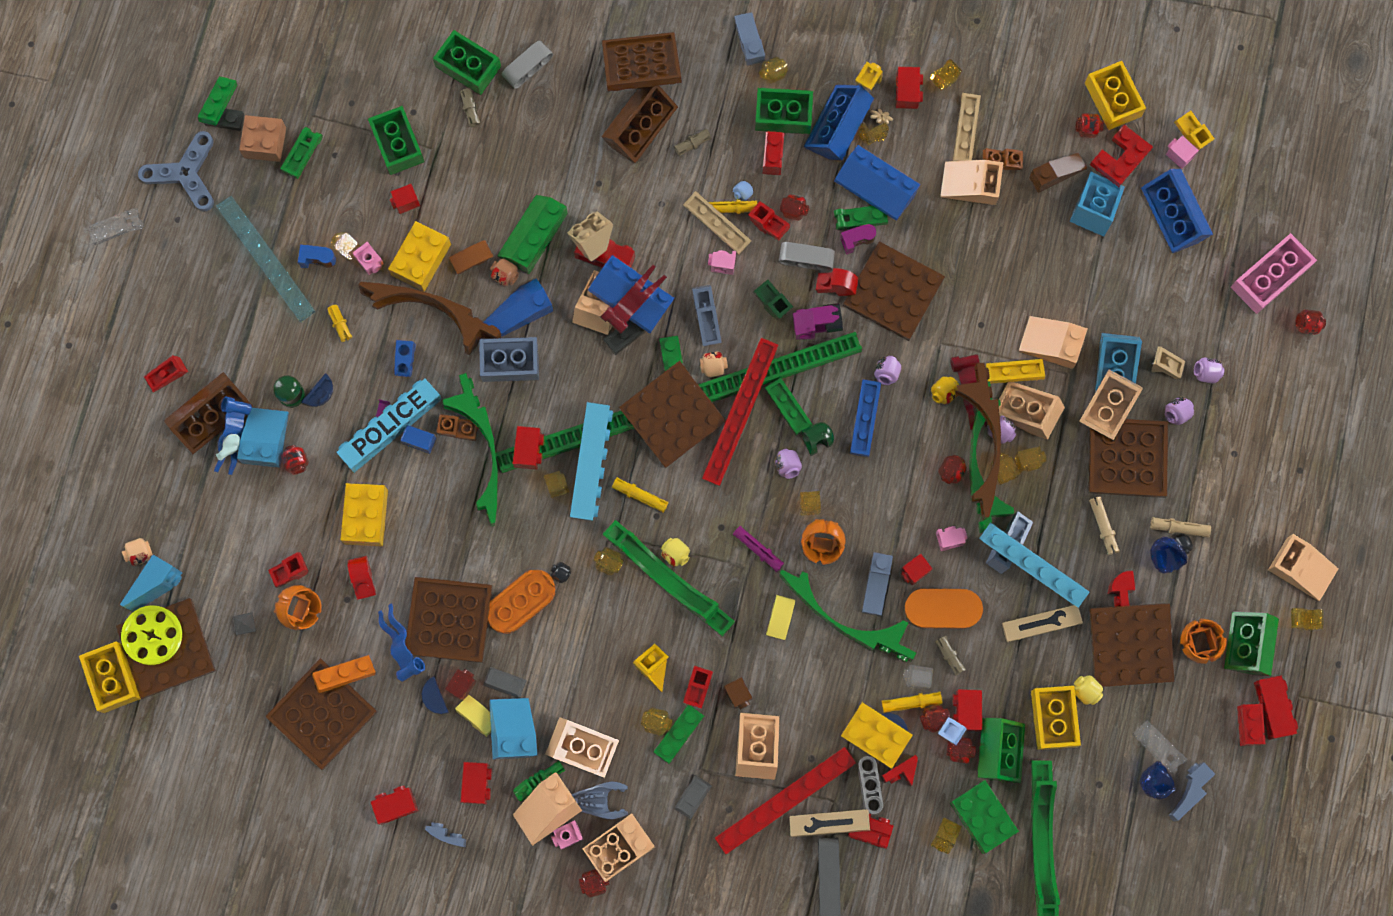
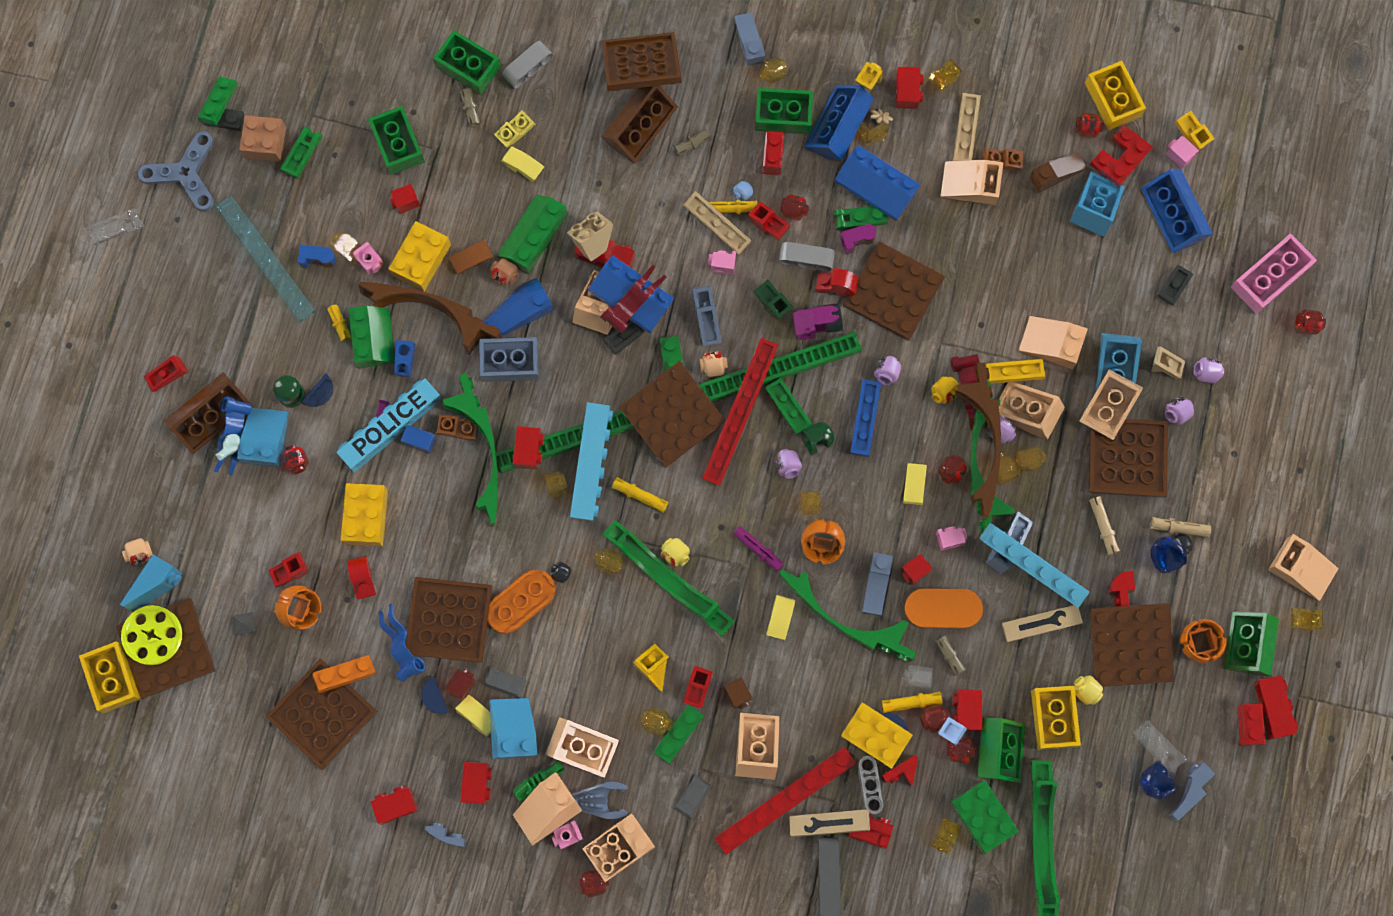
none -> green slope [348,306,395,369]
none -> light yellow slope [494,110,536,148]
none -> light yellow slope [501,147,544,182]
none -> light yellow slope [903,463,927,505]
none -> pearl dark grey plate [1157,264,1193,306]

